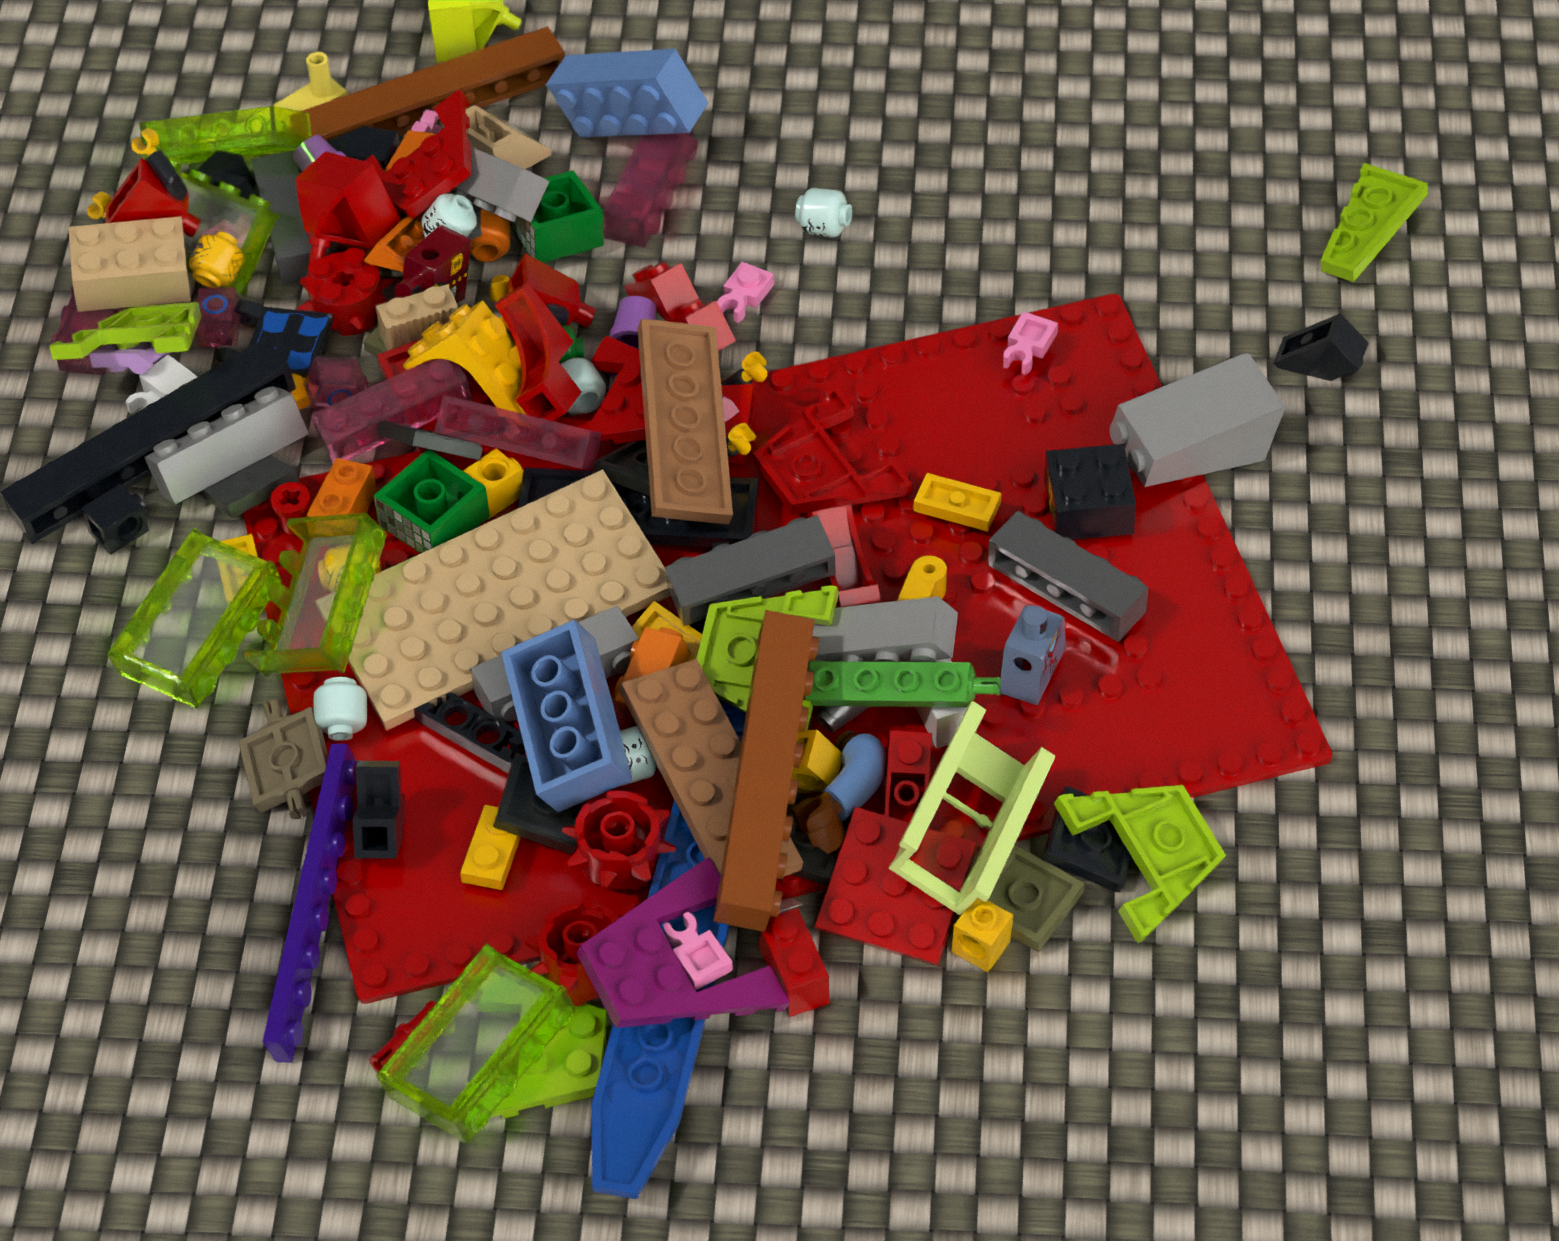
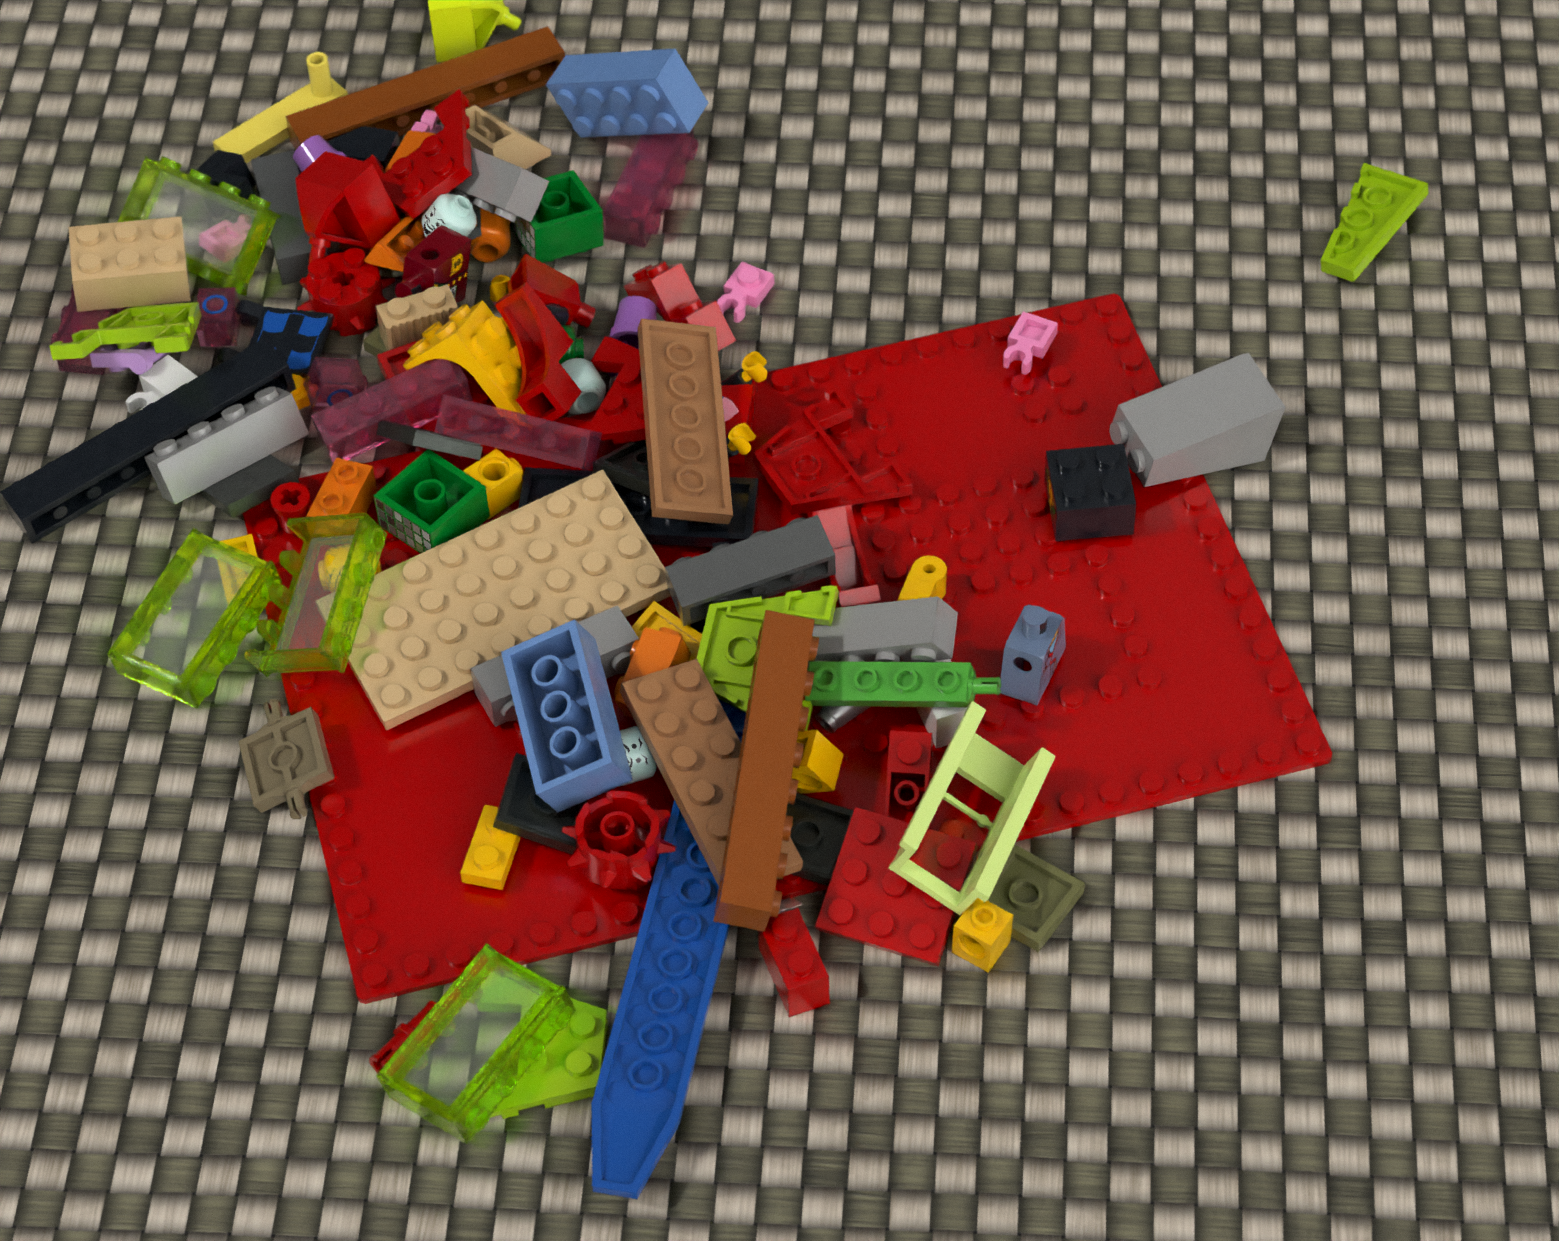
black brick [82,484,149,555] -> none
red torso [87,128,200,238] -> none
clear neon green window [139,106,311,165] -> none
yellow head [189,231,244,290] -> none
dark purple plate [262,744,358,1063] -> none
light aqua head [314,677,367,741] -> none
black brick [353,761,405,859] -> none
black beam [413,692,526,774] -> none
red brick [525,902,619,1007] -> none
magenta wing [576,857,790,1028] -> none
bright pink plate [664,912,733,991] -> none
piece [790,730,888,854] -> none
light aqua head [795,188,852,237] -> none
yellow plate [914,473,1001,532] -> none
dark grey brick [988,511,1149,642] -> none
black tile [1042,785,1132,893] -> none
lime wing [1054,785,1226,944] -> none
black slope [1273,313,1369,381] -> none

